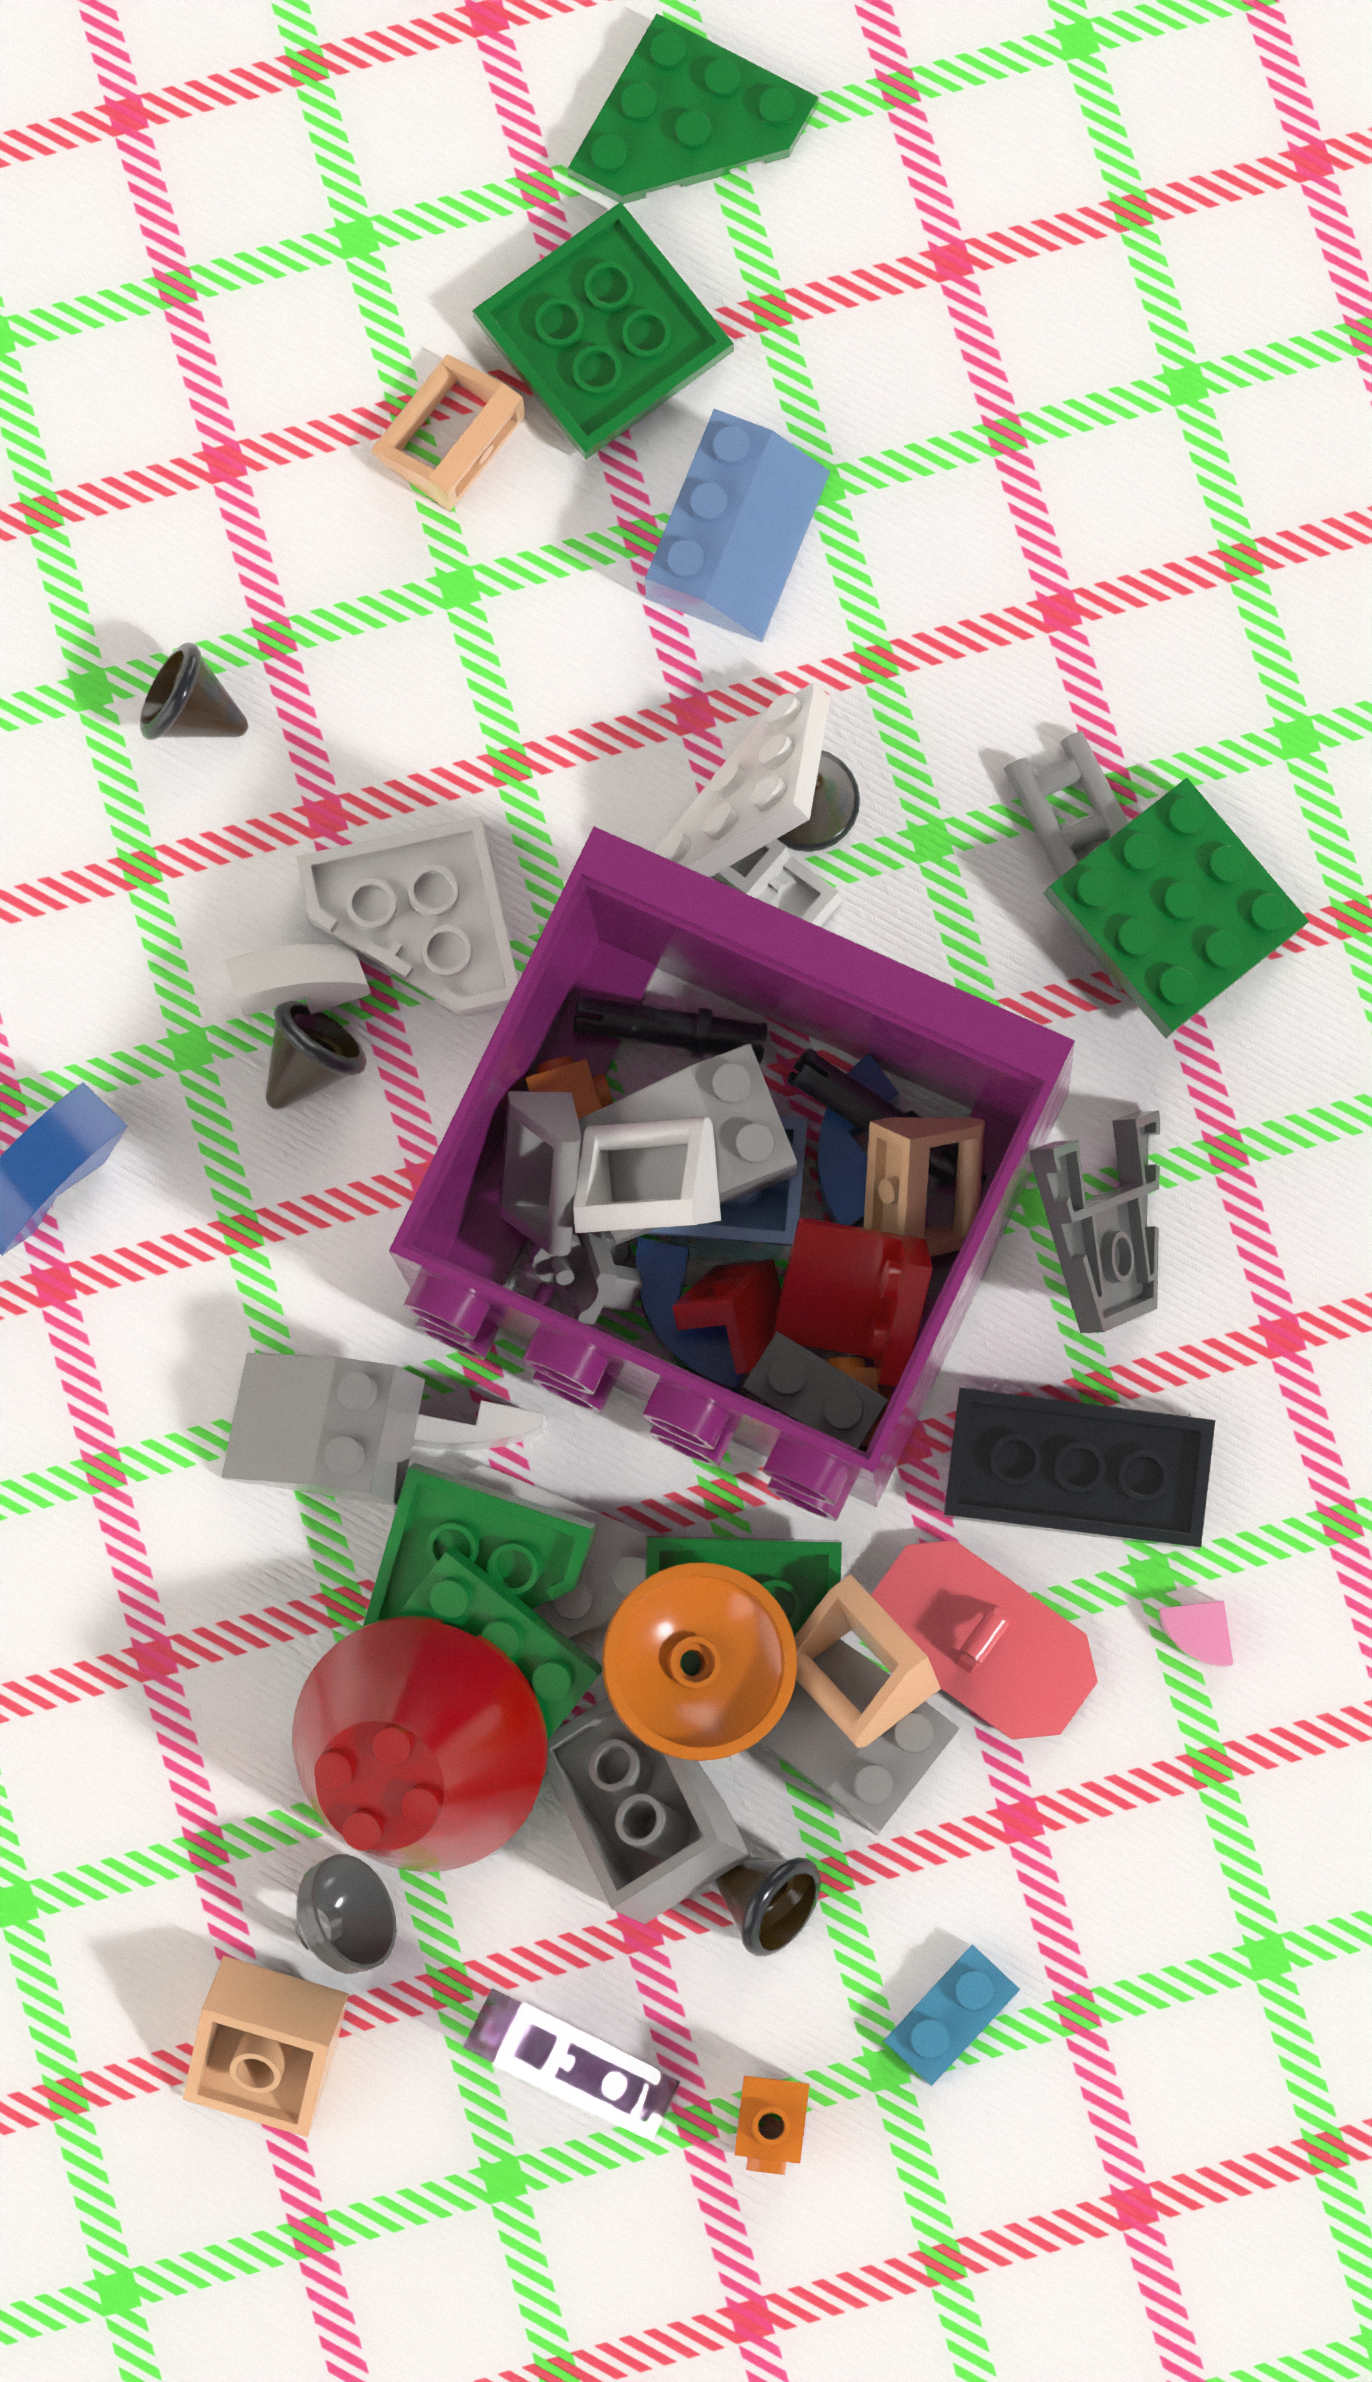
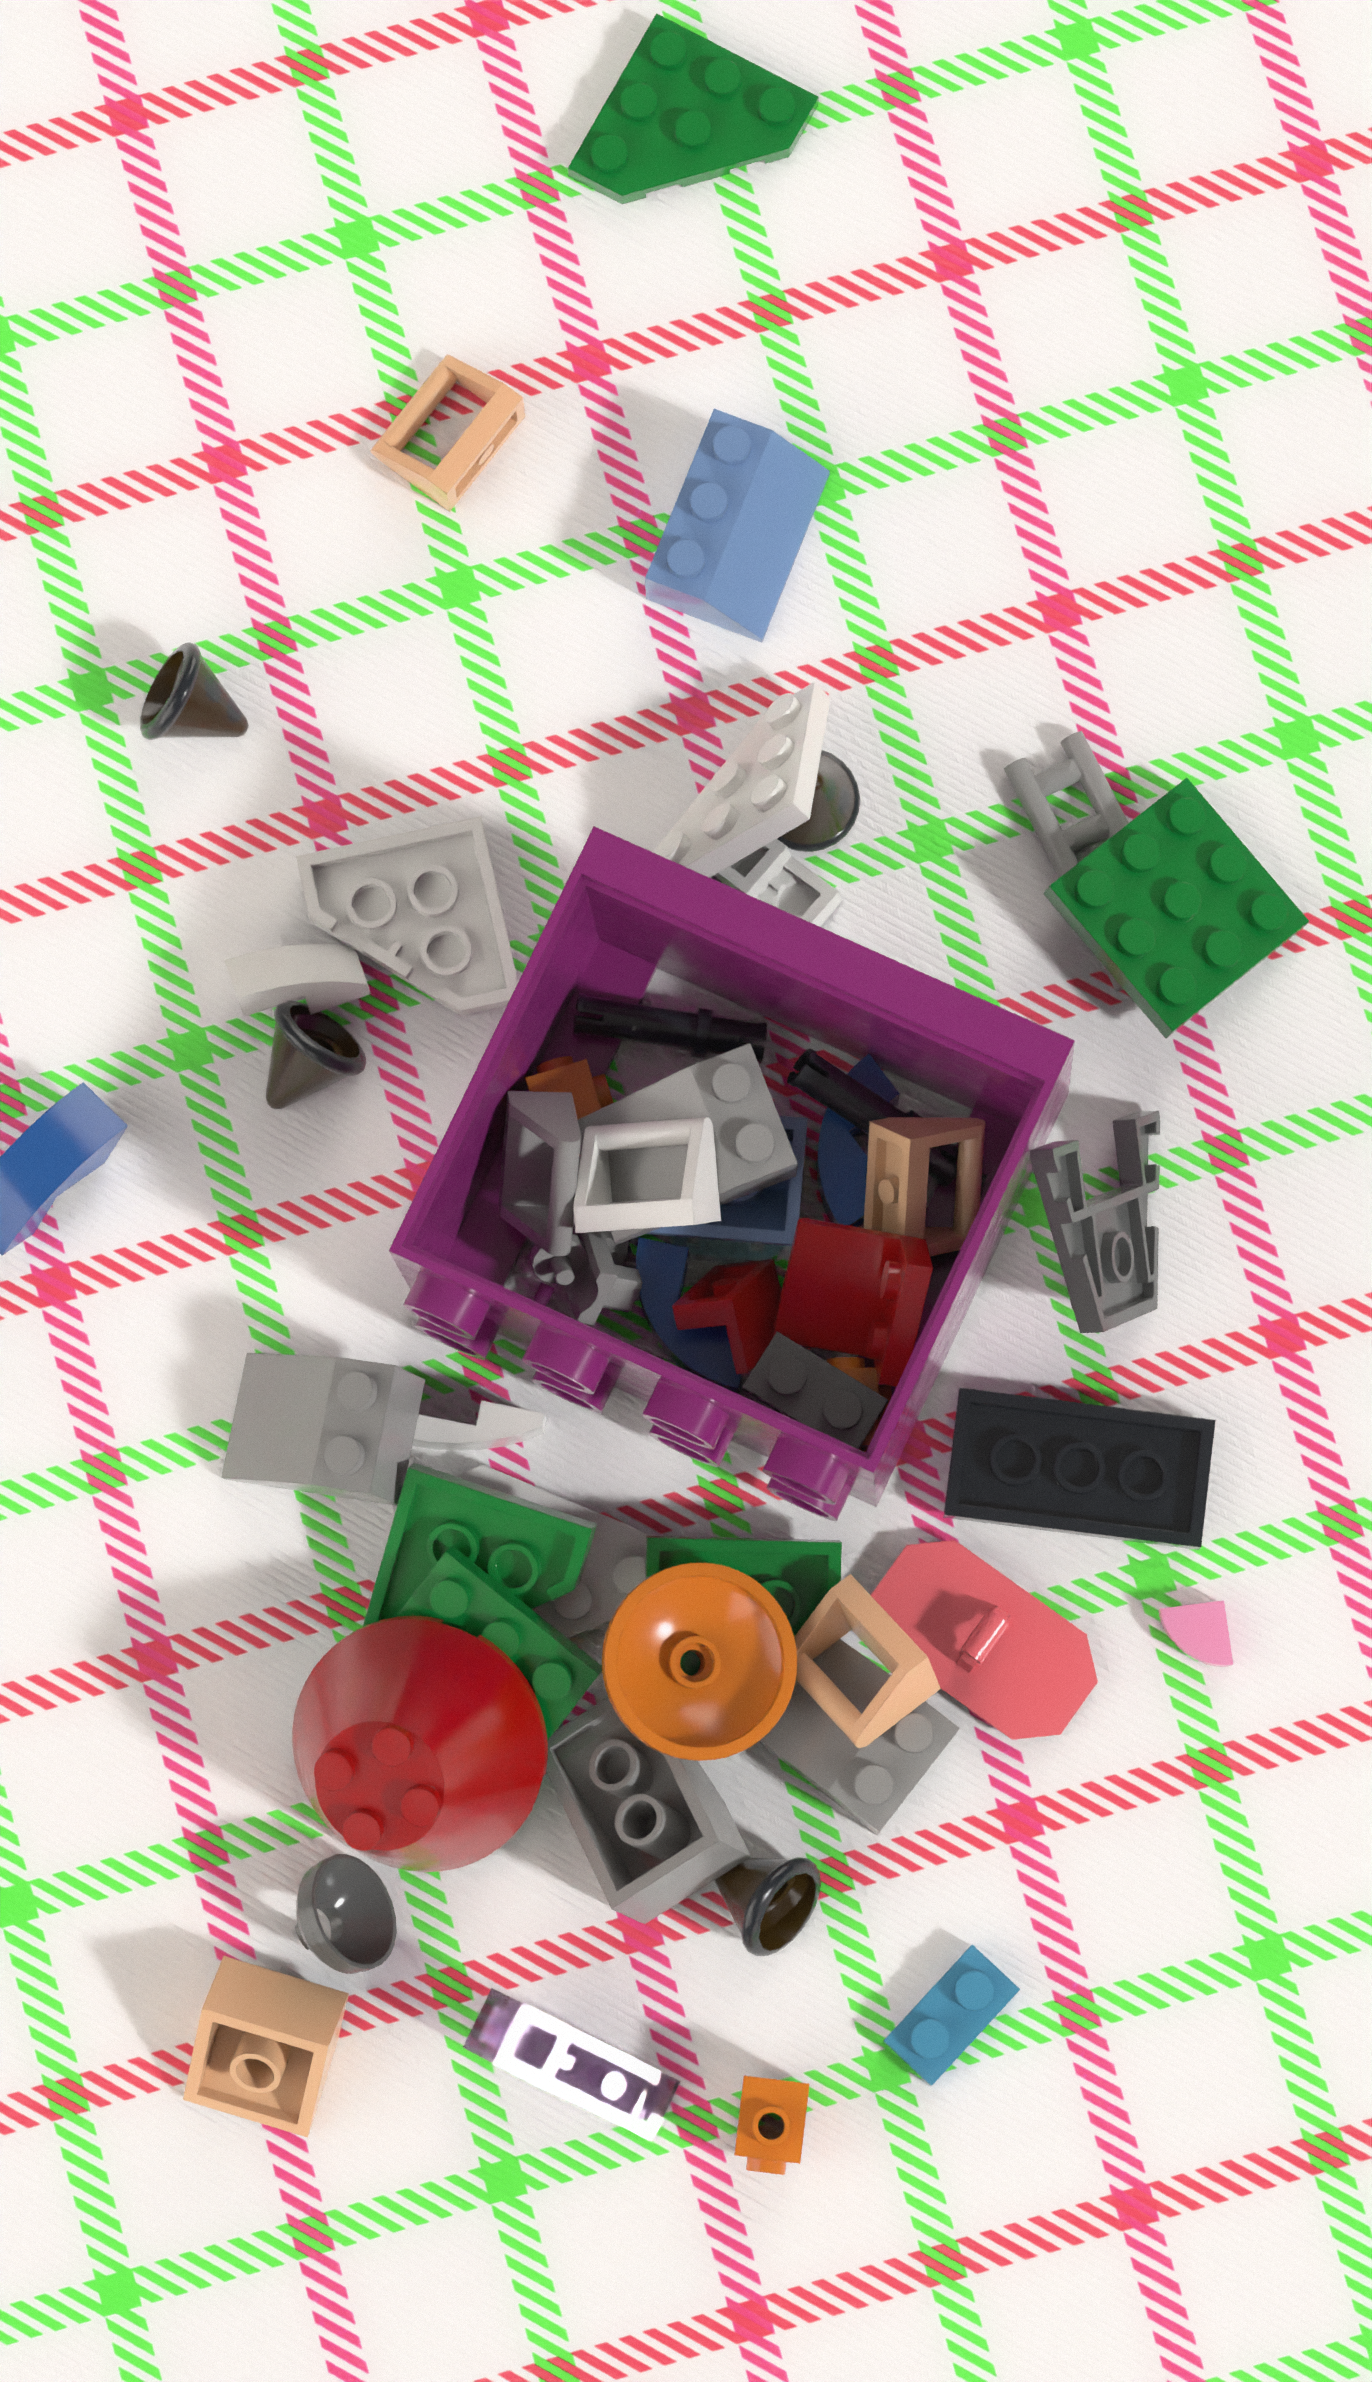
green plate [472,202,734,460] -> none

